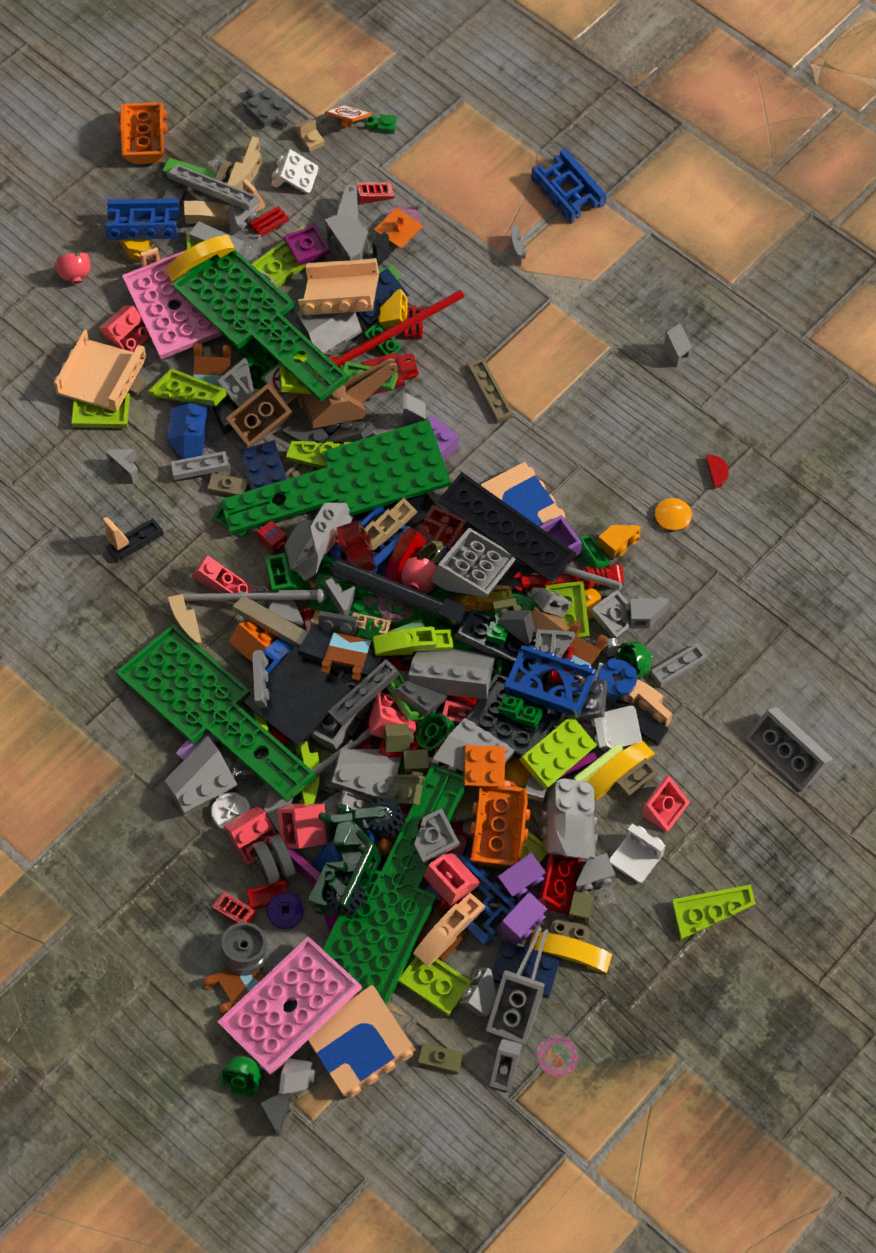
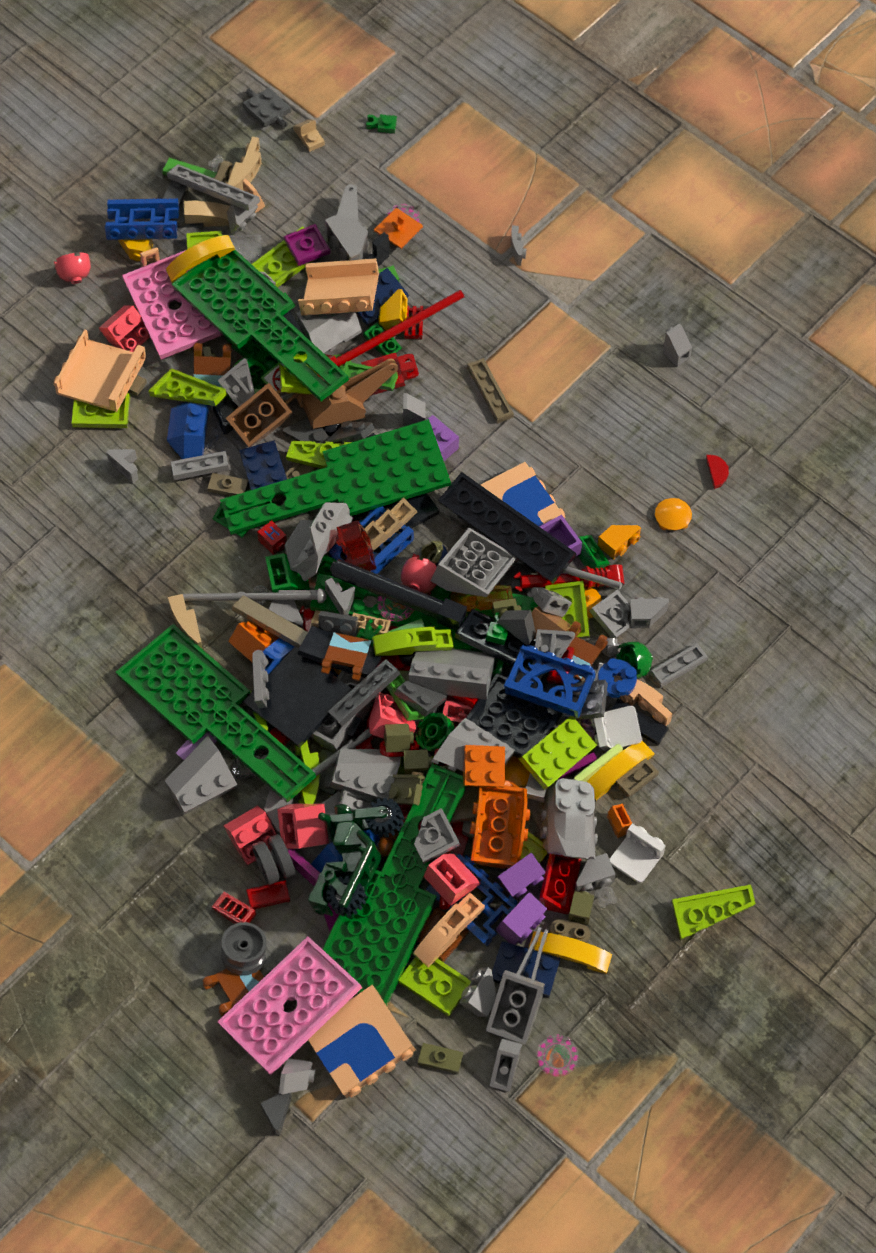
light nougat slope [103,517,129,550] -> none
black tile [106,518,164,563] -> none
orange slope [118,102,167,164] -> none
light grey tile [190,221,245,252] -> none
coral slope [192,556,254,593] -> none
white tile [211,792,251,831] -> none
green cylinder [219,1056,263,1097] -> none
red tile [250,206,289,238] -> none
dark purple piece [267,893,304,929] -> none
white bracket [271,149,318,194] -> none
piece [324,105,372,128] -> none
red slope [356,182,394,204] -> none
red slope [384,528,427,583] -> none
clear red brick [424,505,466,552] -> none
green slope [498,695,543,728] -> none
blue fence [531,148,606,223] -> none
coral slope [642,775,690,832] -> none
light grey slope [745,707,834,791] -> none
none -> orange piece [607,803,632,838]

